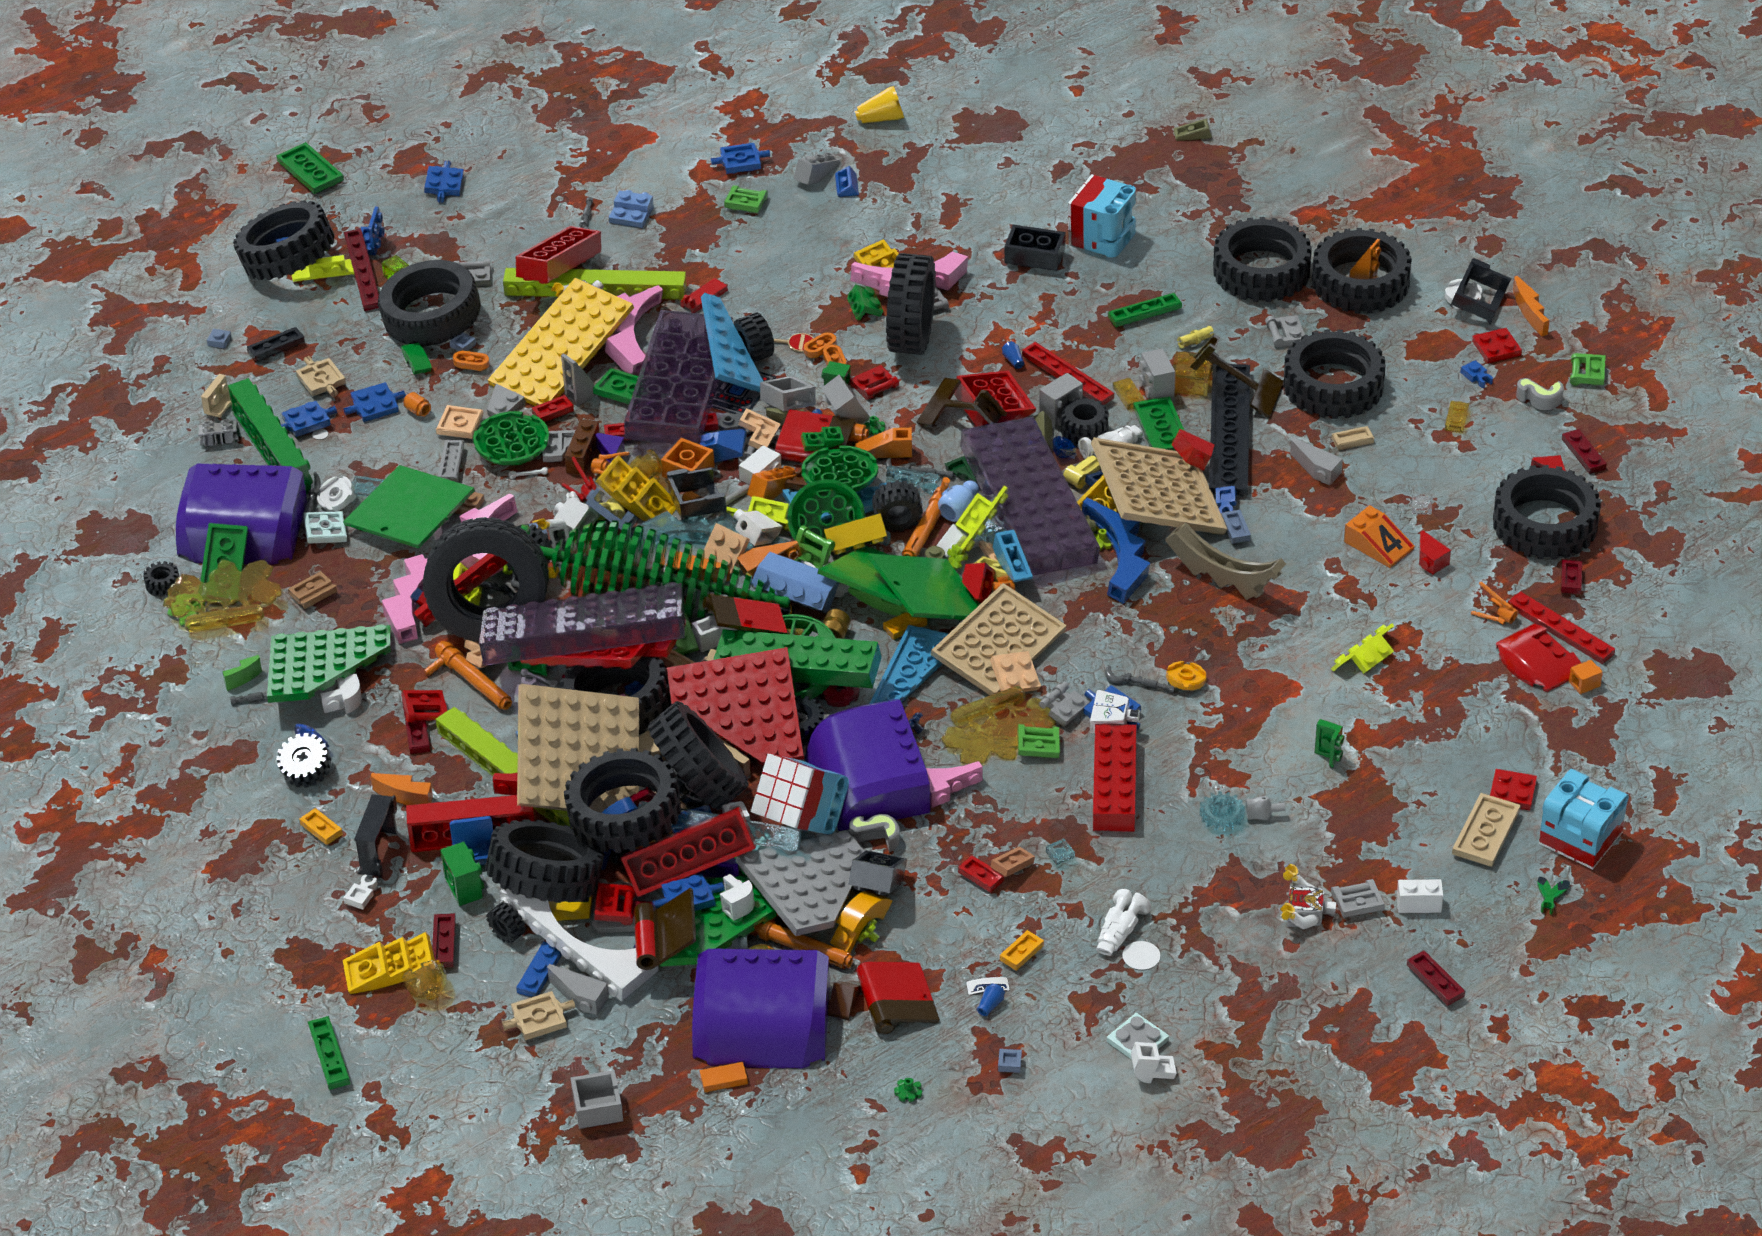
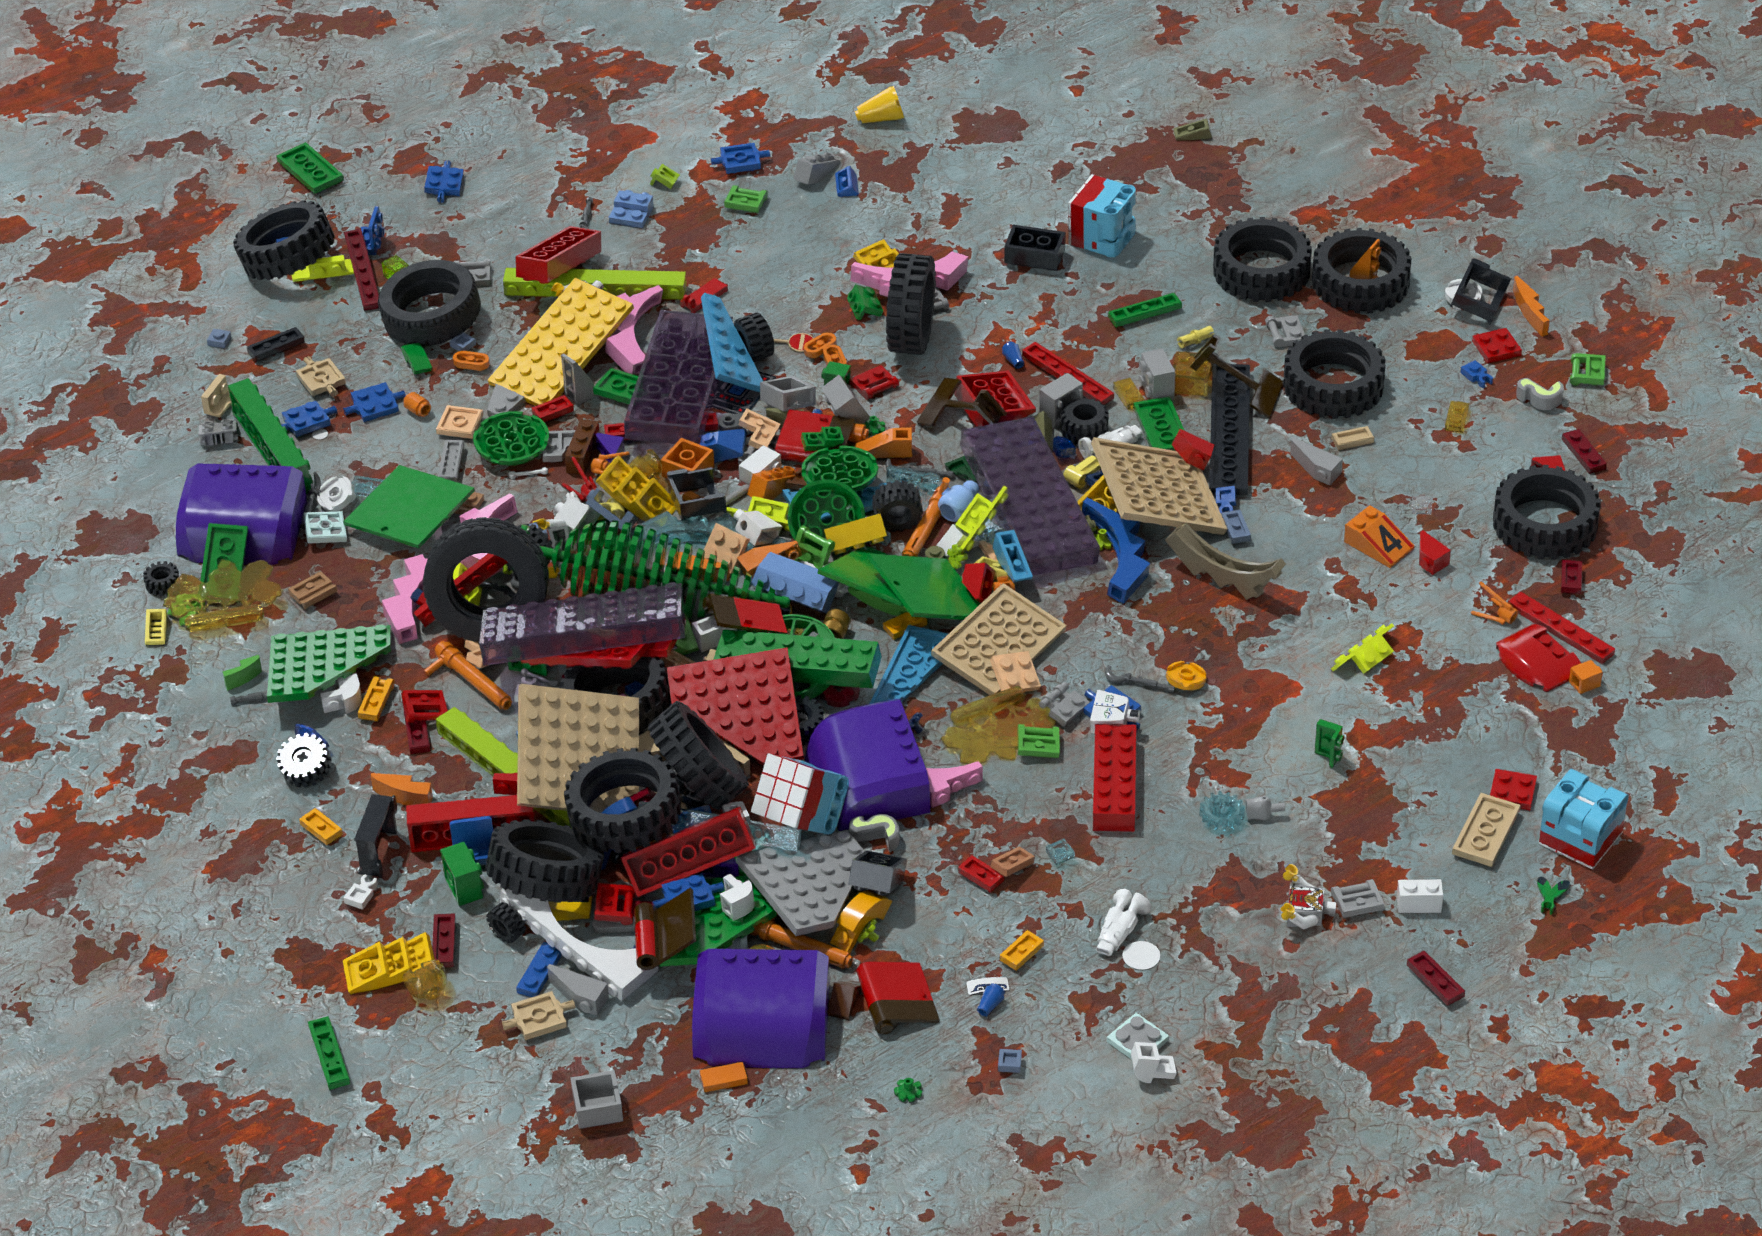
none -> light yellow slope [145,609,168,645]
none -> light orange plate [358,676,395,721]
none -> lime bracket [650,164,680,189]

